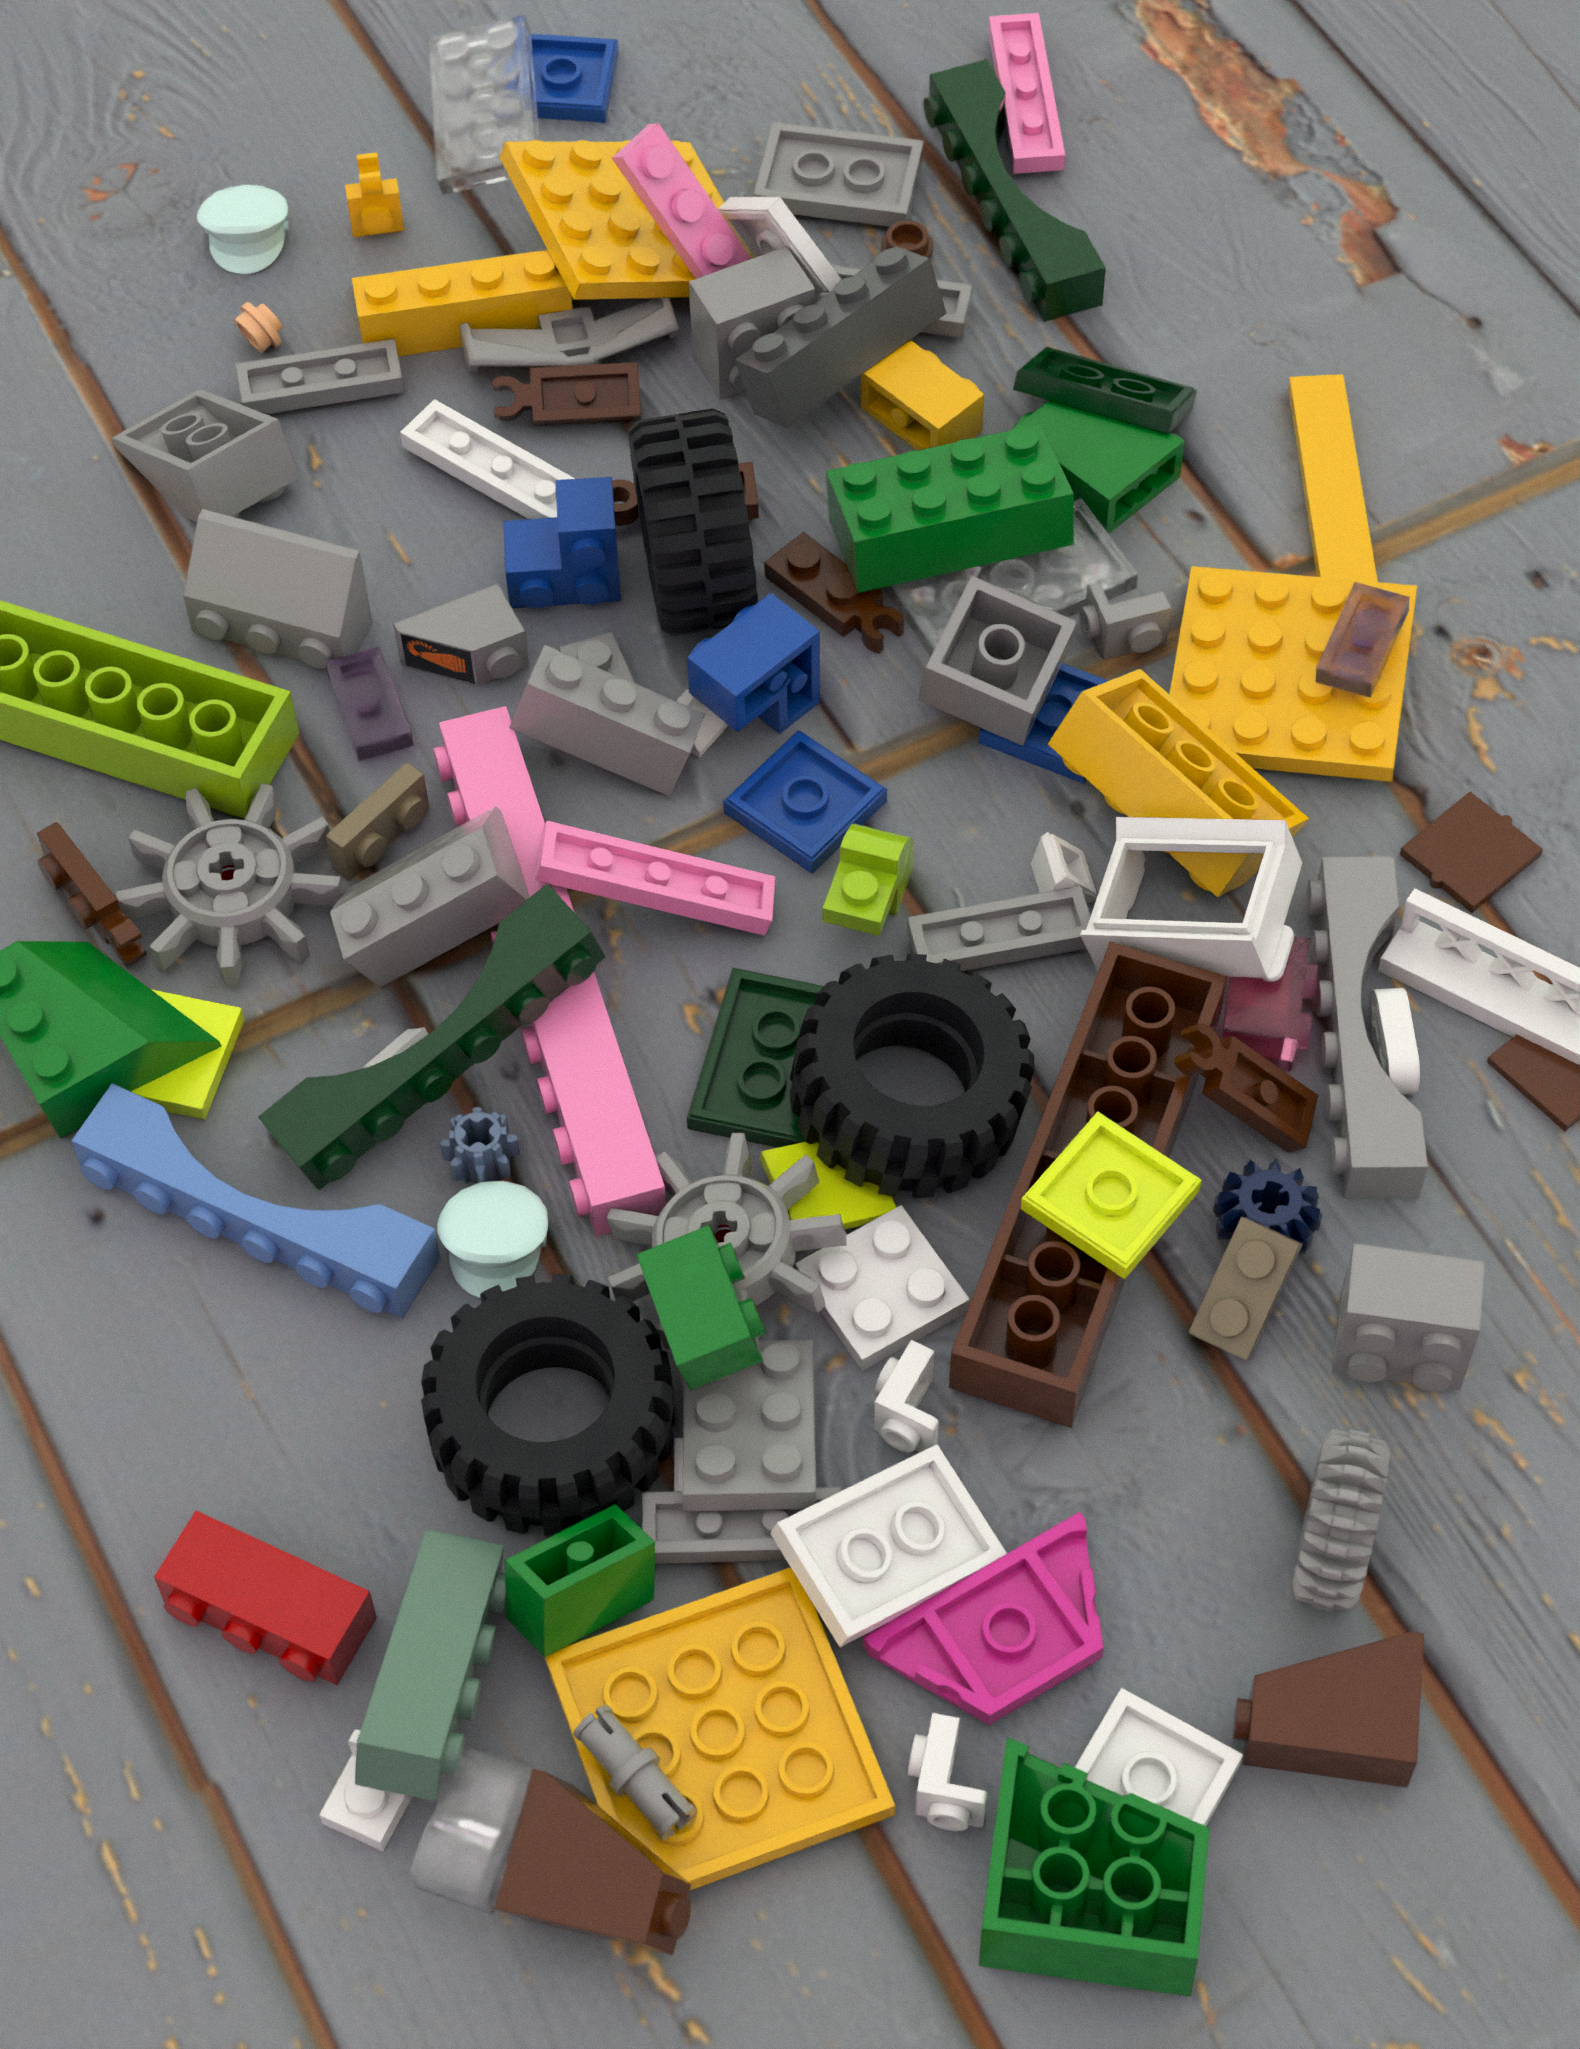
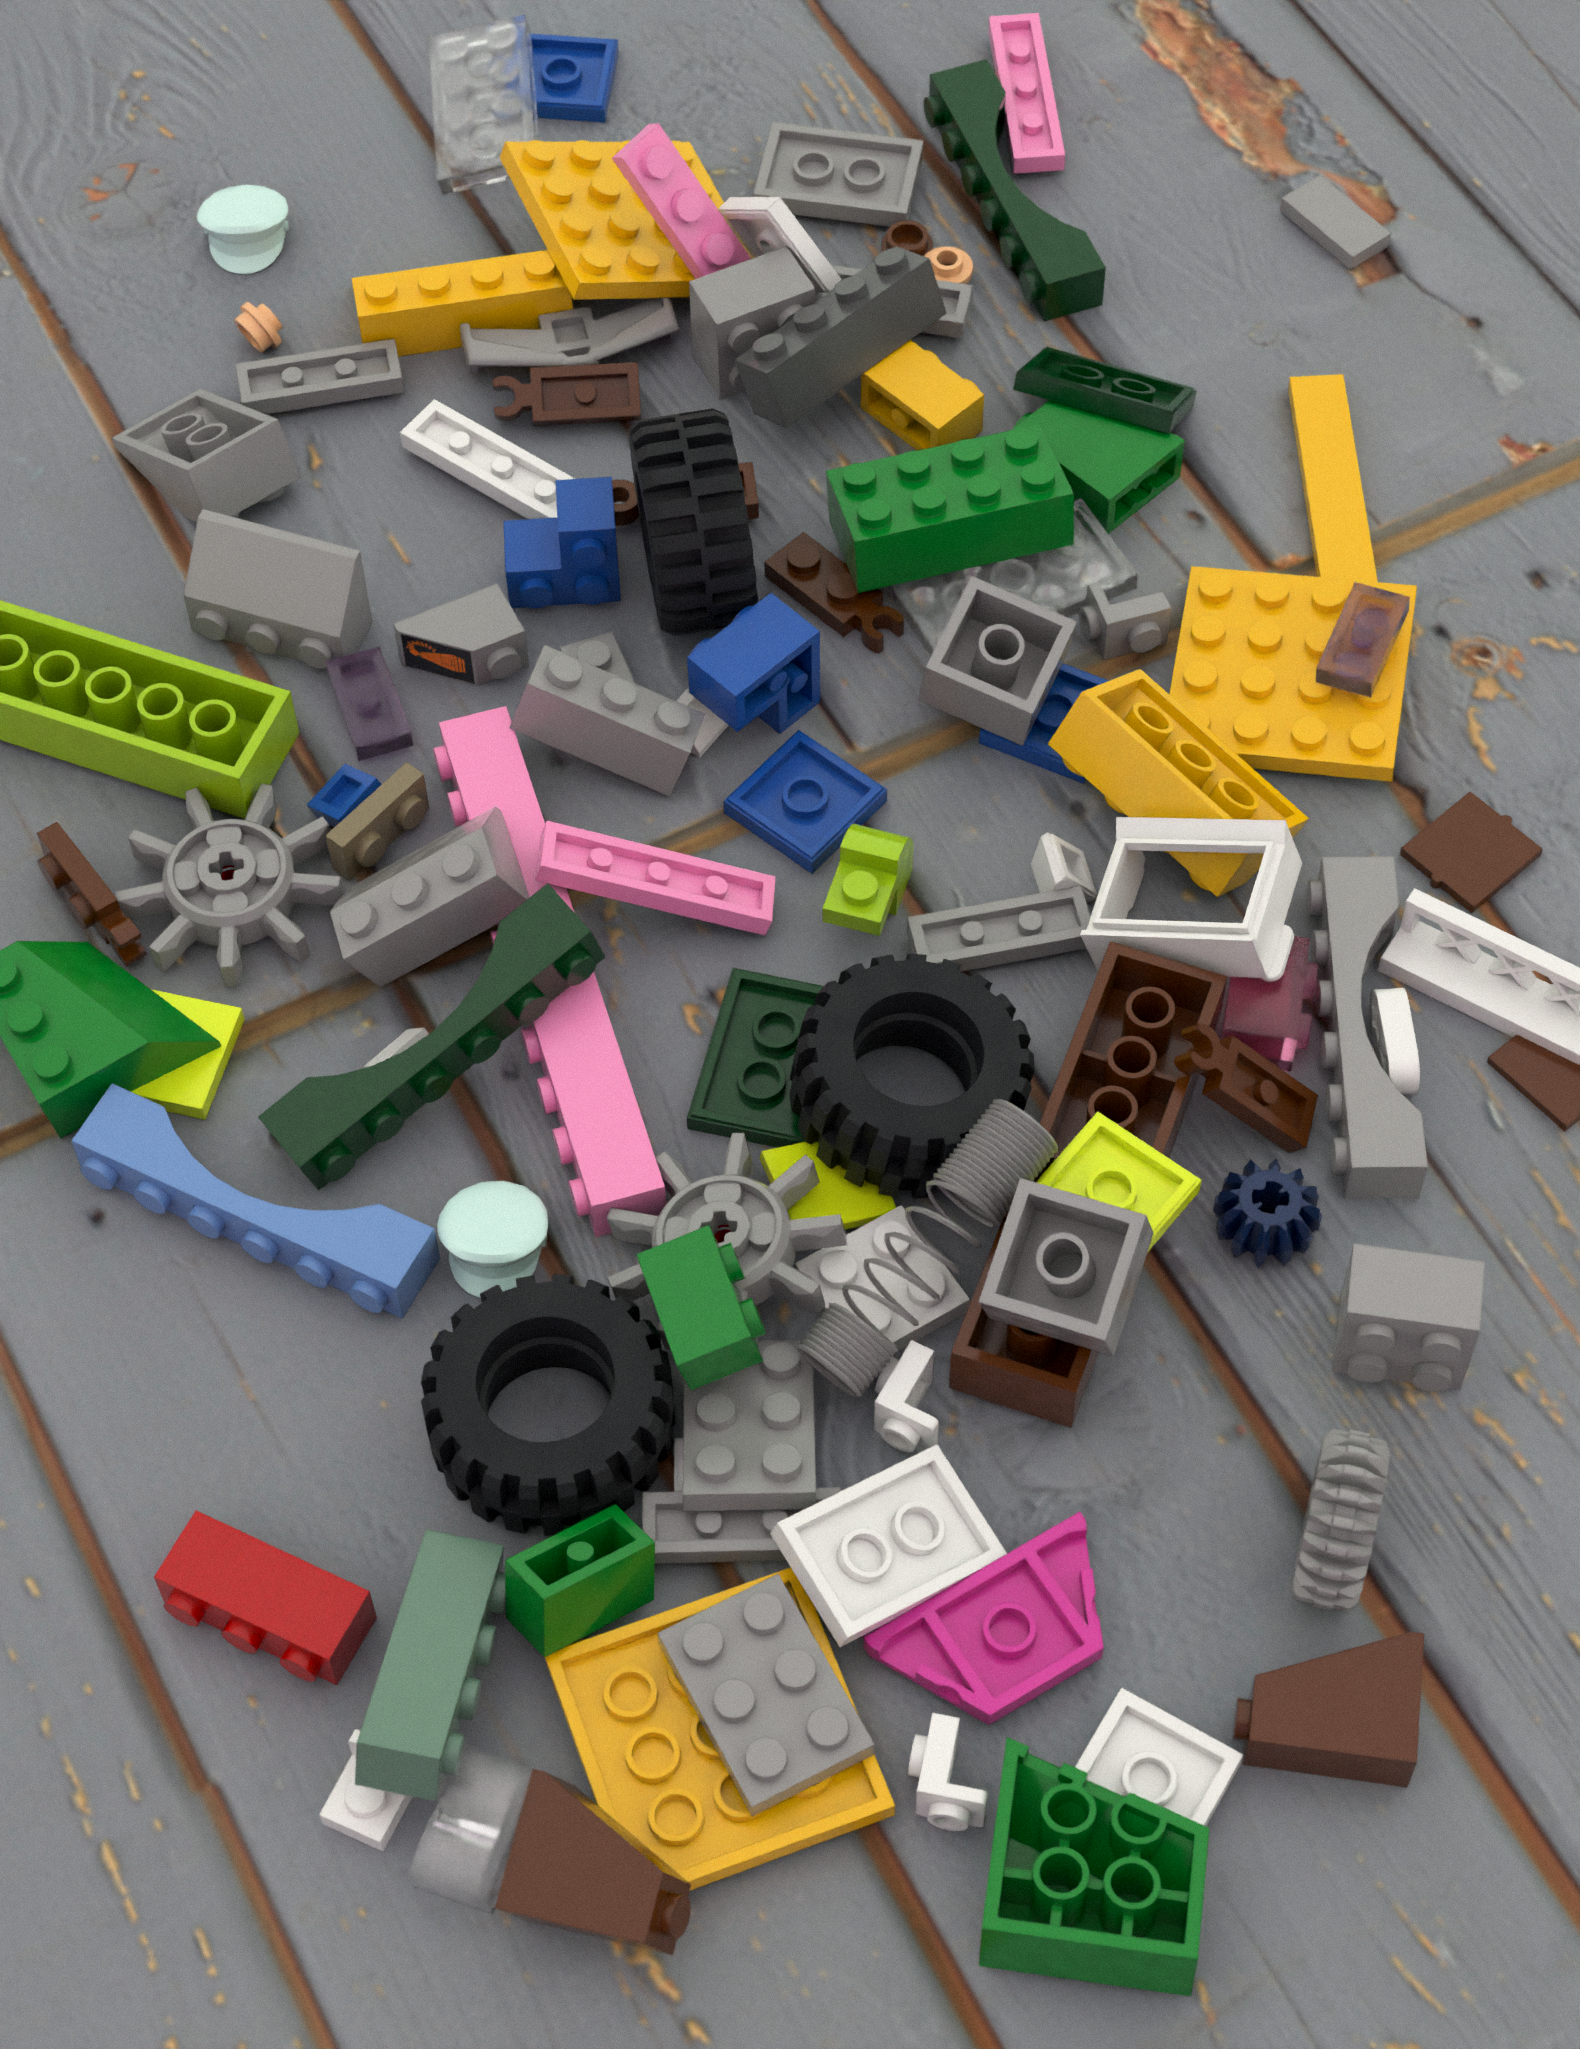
yellow plate [345,152,404,237] -> none
sand blue gear [440,1107,520,1184] -> none
light grey pin [574,1705,696,1840] -> none
dark tan plate [1188,1217,1303,1361] -> none
none -> blue plate [307,764,382,827]
none -> light grey plate [658,1574,875,1816]
none -> light grey piece [796,1099,1058,1398]
none -> light nougat plate [924,246,973,284]
none -> light grey brick [979,1178,1154,1356]
none -> light grey tile [1280,175,1391,270]

